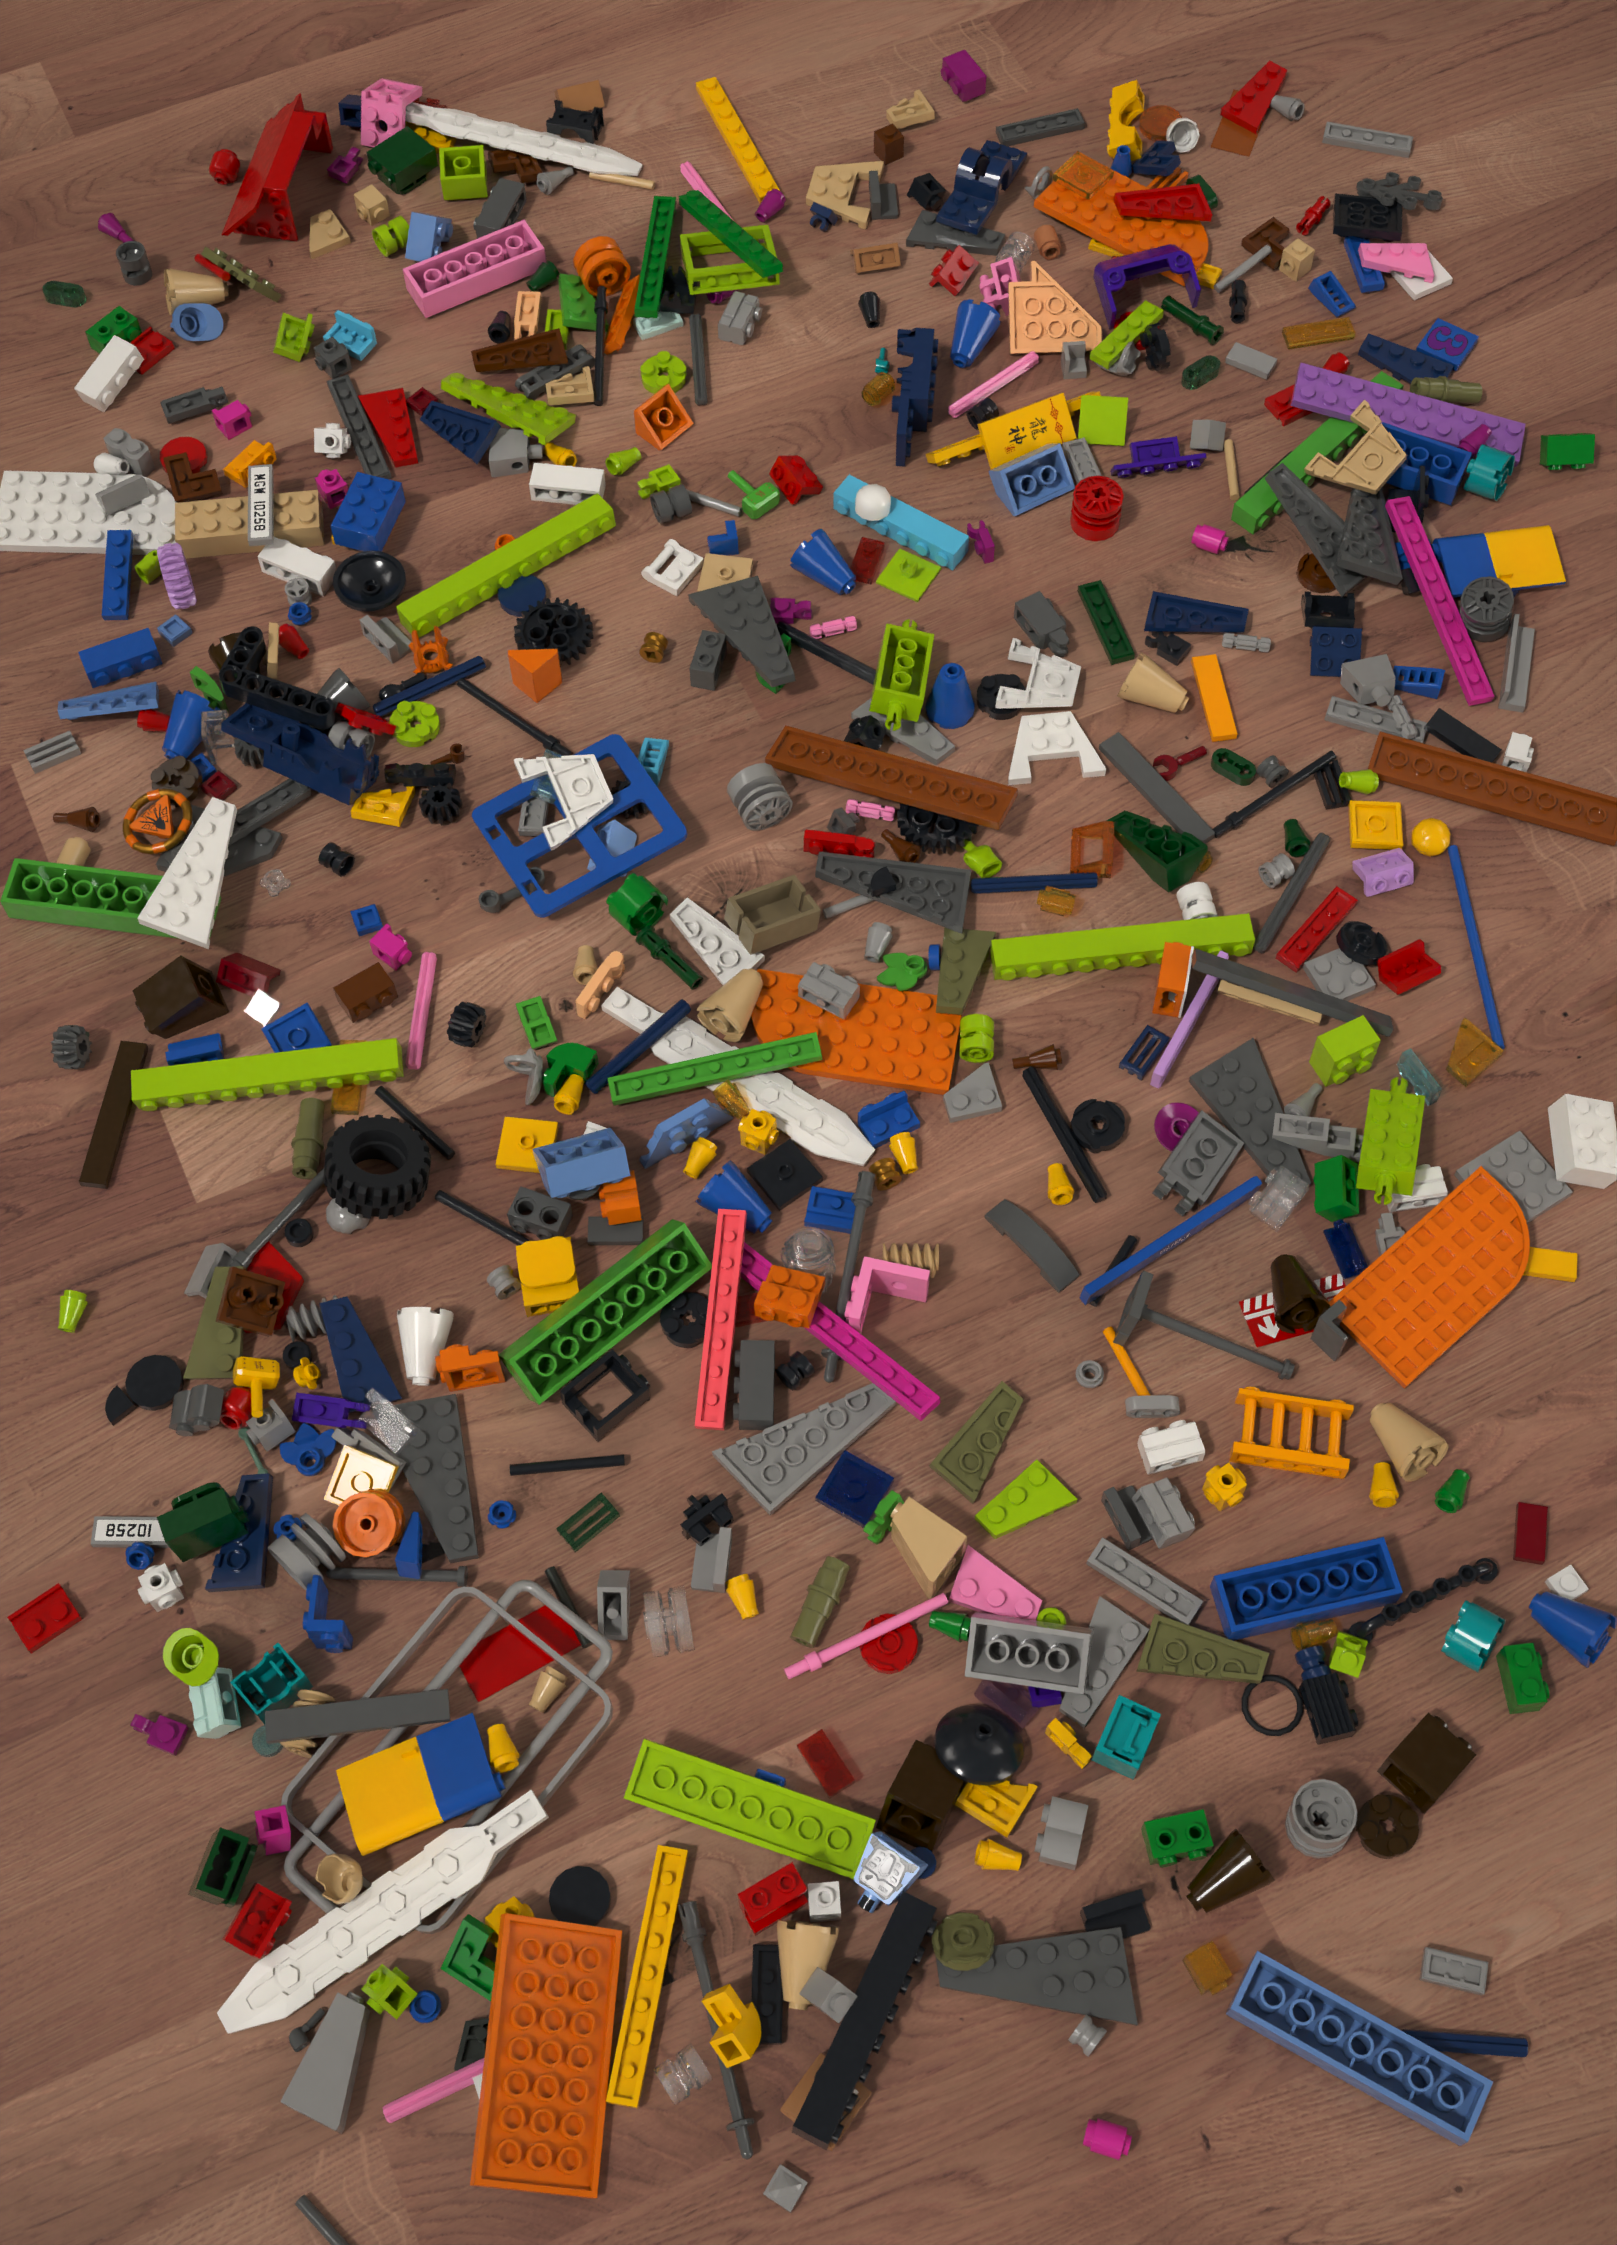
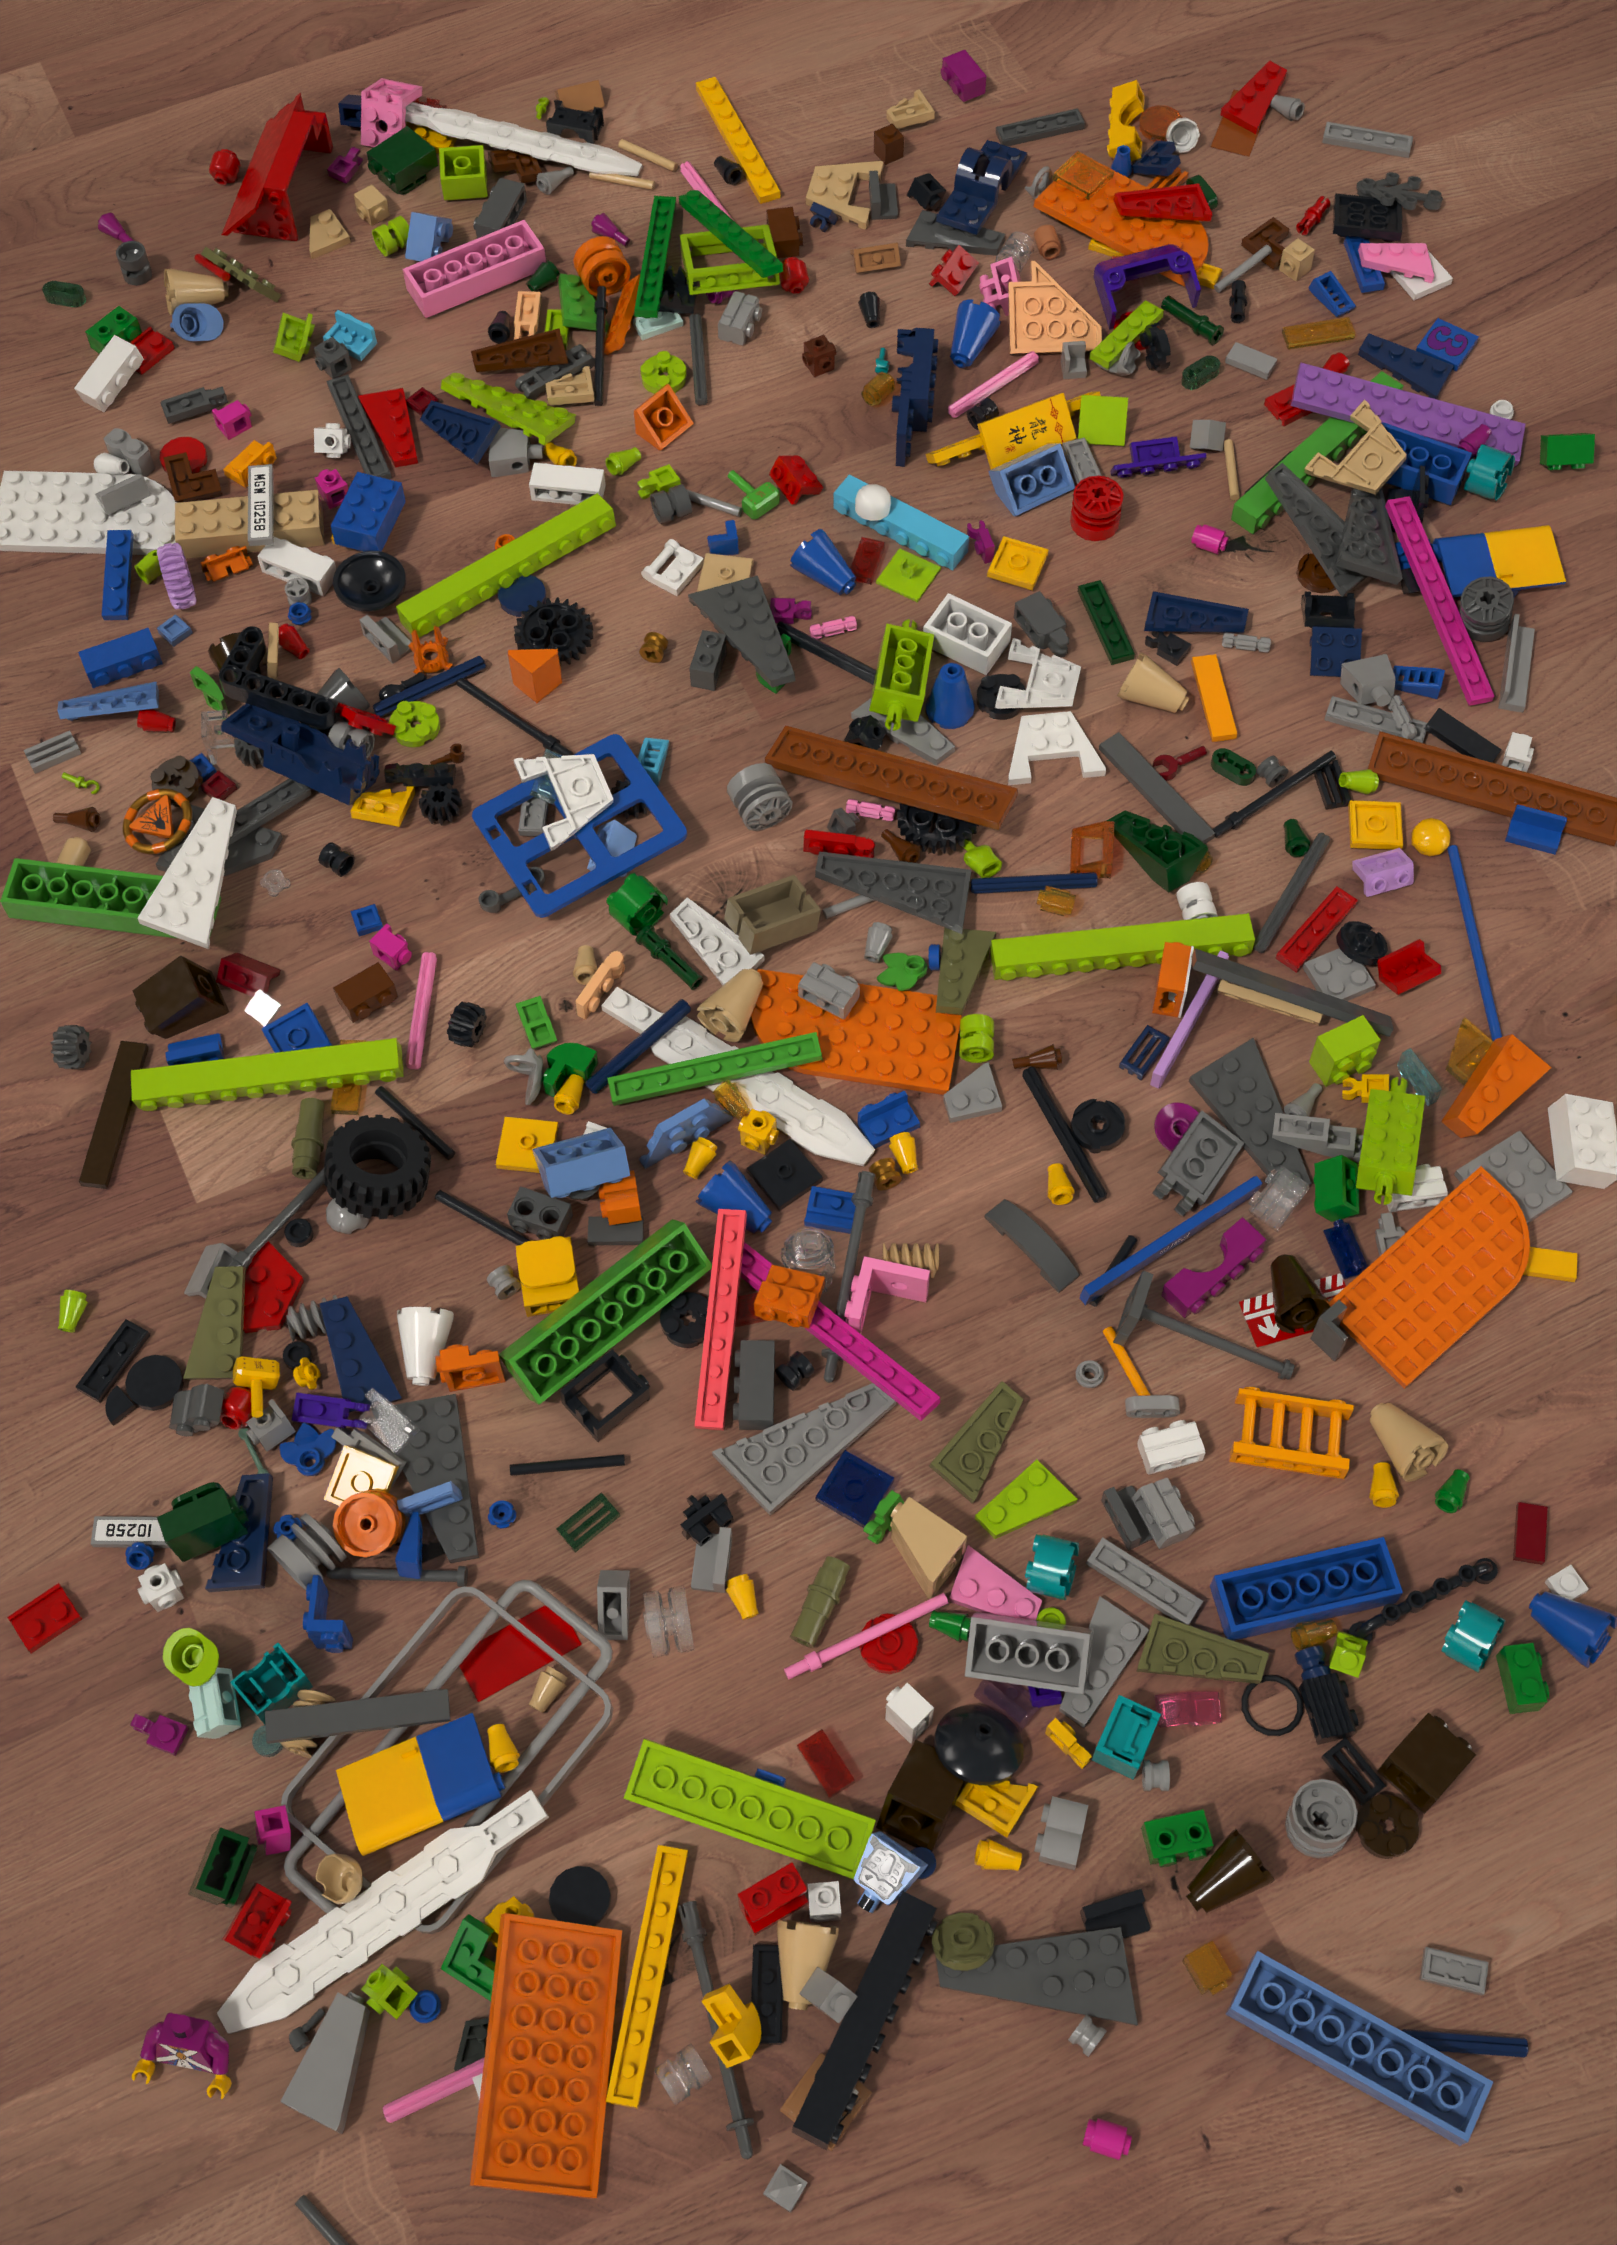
blue cone [162,690,223,759] -> none
reddish brown plate [215,1266,285,1337] -> none
pearl dark grey bar [545,1566,593,1648] -> none
magenta cone [755,189,786,223] -> none
black tile [870,866,896,897] -> none
yellow brick [1202,1462,1247,1512] -> none
light grey wheel [1258,853,1295,888] -> none
olive piece [1410,376,1482,404] -> none
none -> lime hand [62,772,100,794]
none -> black tile [75,1319,150,1403]
none -> magenta torso [132,2013,232,2099]
none -> orange hinge [200,546,253,582]
none -> medium blue tile [397,1481,463,1518]
none -> lime hand [536,97,549,120]
none -> magenta cone [591,213,630,247]
none -> tan bar [618,139,678,172]
none -> black cone [714,156,743,185]
none -> reddish brown brick [766,207,803,258]
none -> red head [779,257,810,294]
none -> copper brick [802,335,837,378]
none -> white brick [885,1683,934,1744]
none -> white brick [923,593,1012,675]
none -> yellow plate [987,536,1049,591]
none -> teal brick [1025,1534,1079,1601]
none -> light grey wheel [1142,1760,1170,1791]
none -> clear pink slope [1155,1692,1222,1728]
none -> magenta arch [1161,1217,1266,1318]
none -> black tile [1321,1737,1386,1806]
none -> yellow plate [1342,1074,1389,1103]
none -> orange wedge [1441,1034,1552,1138]
none -> white plate [1490,400,1514,420]
none -> blue panel [1505,805,1567,855]

